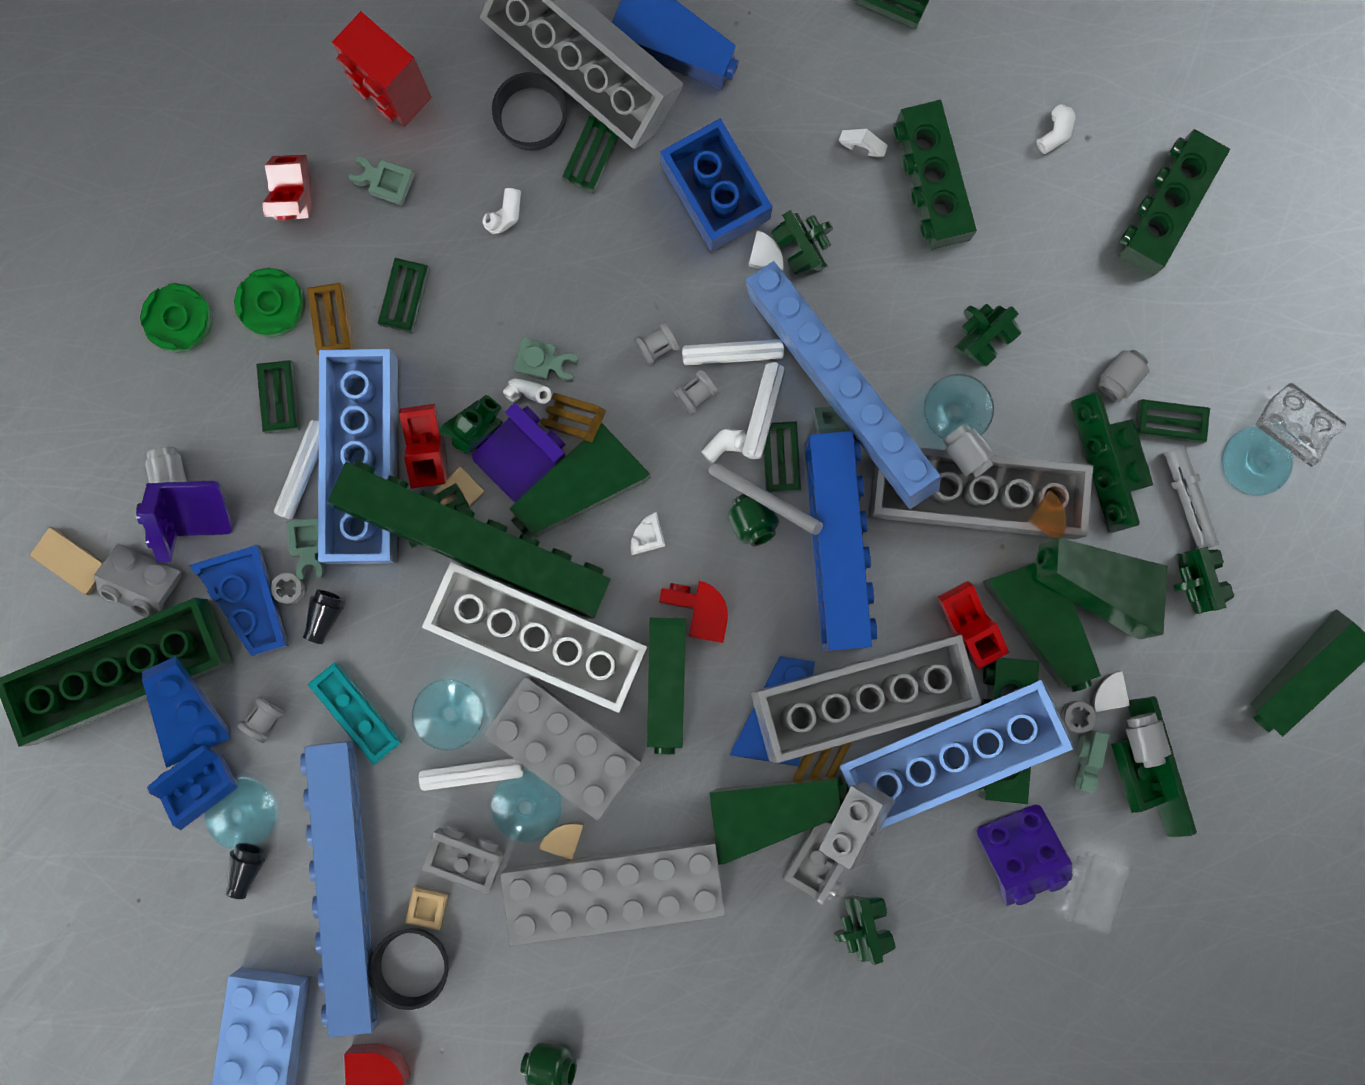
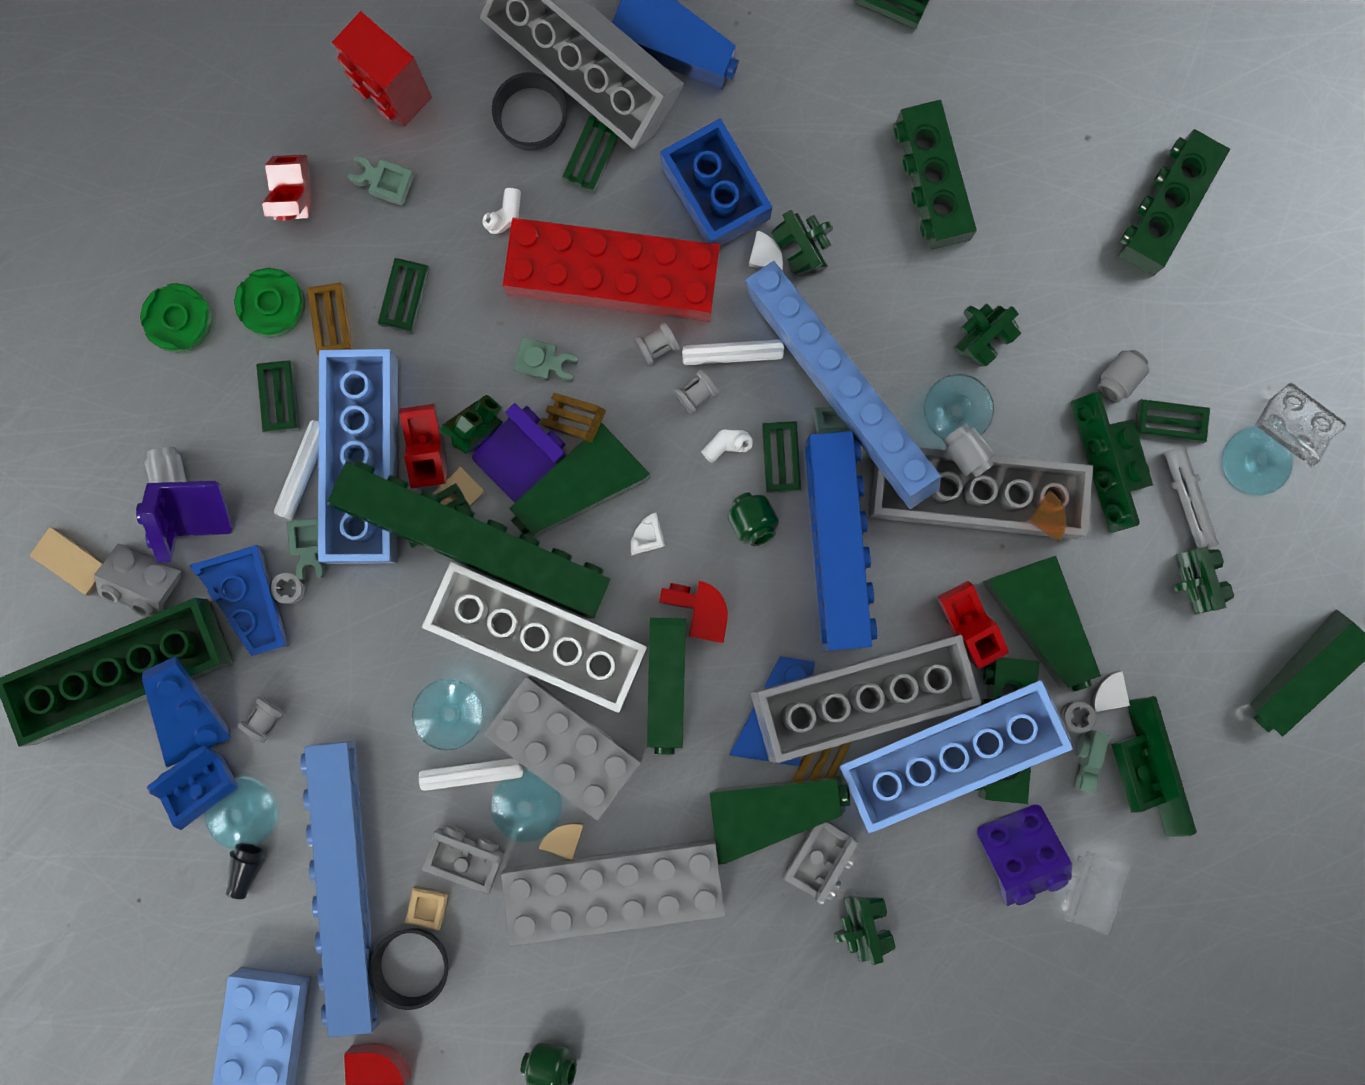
black cone [303,589,344,644] -> none
teal tile [307,662,403,766] -> none
white arm [503,378,552,404] -> none
light grey bar [709,462,823,535] -> none
white axle [742,362,785,460] -> none
light grey brick [819,782,895,870] -> none
white tile [839,129,888,157] -> none
dark green slope [1035,538,1168,639] -> none
white arm [1036,104,1076,154] -> none
light grey brick [1126,712,1171,768] -> none
none -> red brick [502,218,720,322]

